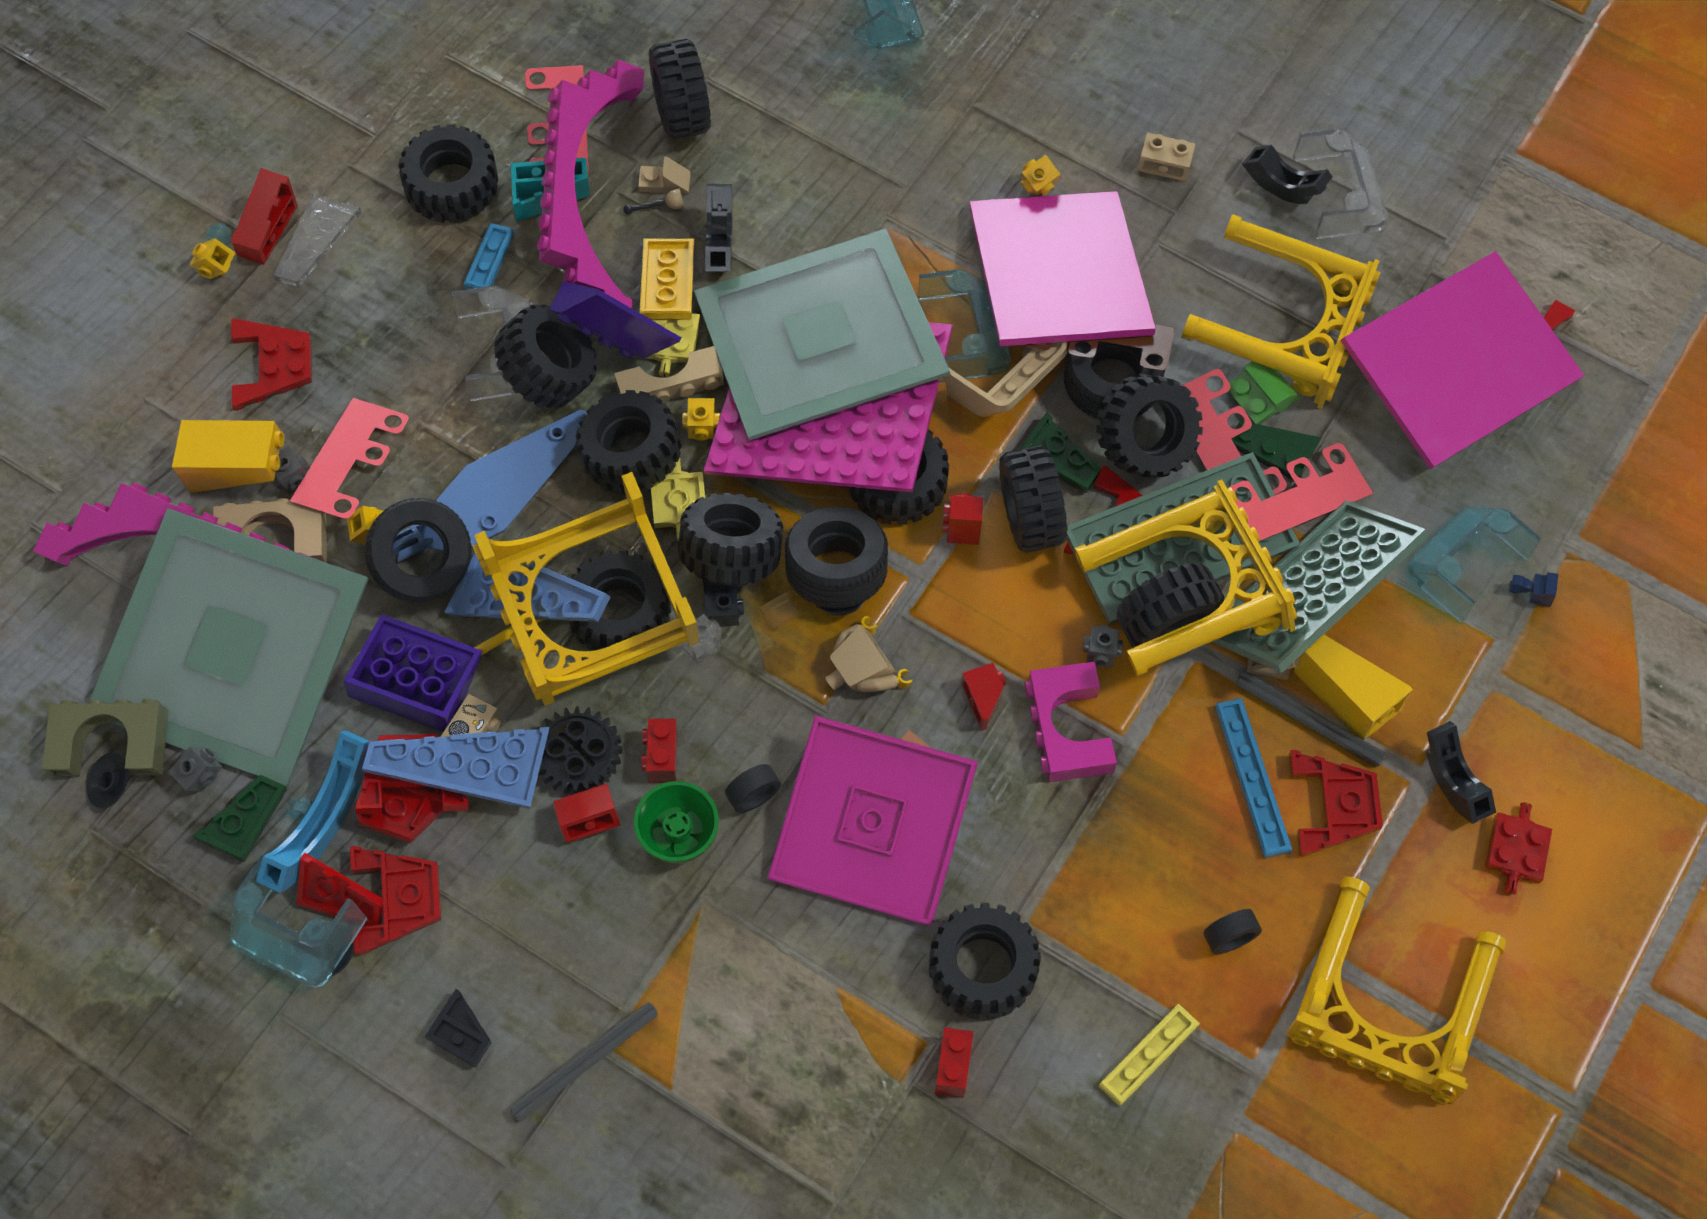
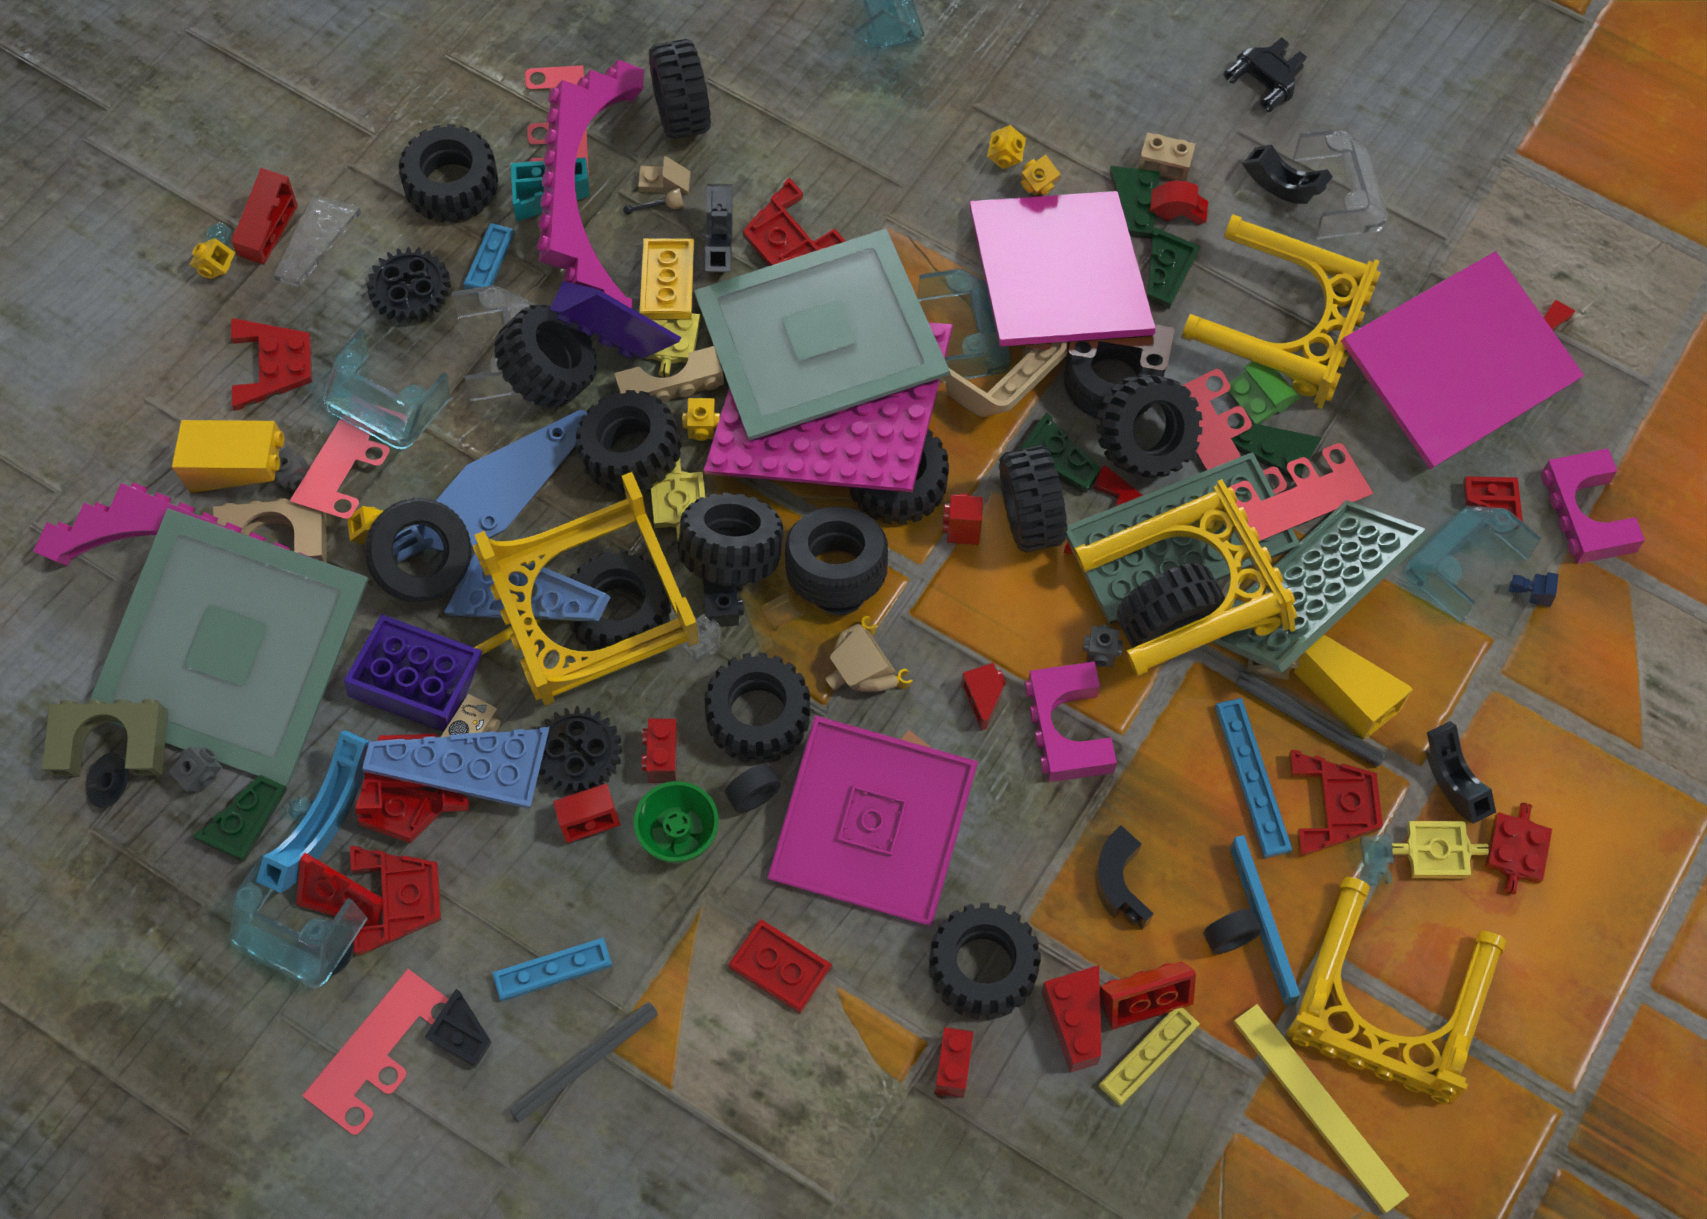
none -> coral piece [302,969,449,1135]
none -> clear light blue windscreen [322,328,450,449]
none -> black gear [366,247,451,324]
none -> dark azure tile [492,937,612,1002]
none -> black tyre [704,652,810,764]
none -> red tile [728,918,832,1014]
none -> red wing [743,178,846,266]
none -> yellow brick [987,125,1026,169]
none -> red wedge [1041,965,1101,1073]
none -> black arch [1095,825,1154,930]
none -> red slope [1100,961,1196,1030]
none -> dark green wing [1110,166,1160,239]
none -> dark green wing [1147,227,1201,309]
none -> red brick [1150,181,1208,225]
none -> black connector [1224,37,1307,112]
none -> dark azure tile [1230,835,1300,1006]
none -> light yellow tile [1233,1004,1409,1215]
none -> clear light blue plate [1360,834,1394,885]
none -> light yellow plate [1390,821,1489,879]
none -> red wing [1463,476,1523,527]
none -> dark pink arch [1541,448,1645,564]

